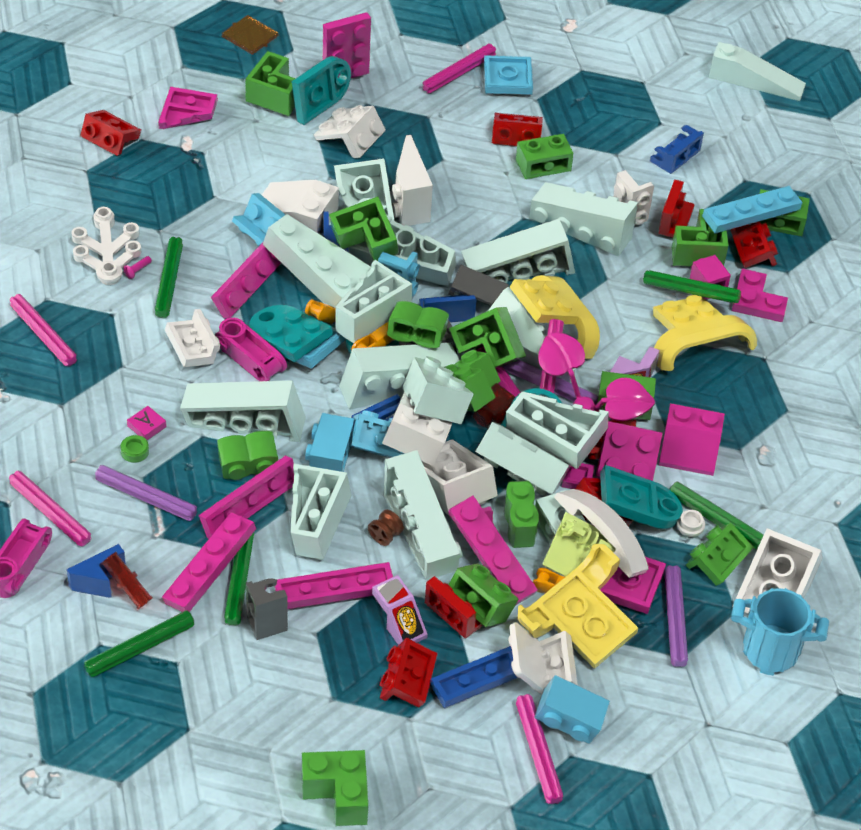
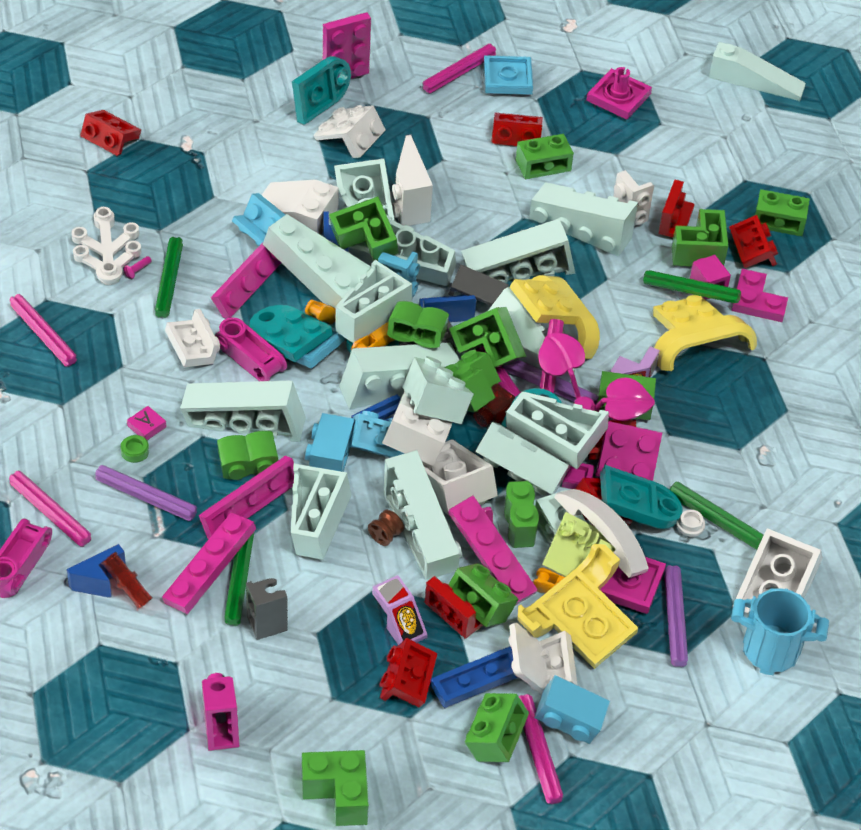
green axle [84,611,194,677] -> none
dark pink wing [158,86,218,129] -> none
clear orange piece [222,15,278,55] -> none
bright green brick [245,51,296,116] -> none
dark pink plate [274,562,393,609] -> none
blue hinge [650,125,704,174] -> none
dark pink slope [659,403,725,476] -> none
bright green bracket [686,522,754,586] -> none
medium azure plate [702,186,803,233] -> none
none -> dark pink torso [202,673,239,751]
none -> bright green brick [465,693,529,762]
none -> dark pink plate [586,67,652,120]

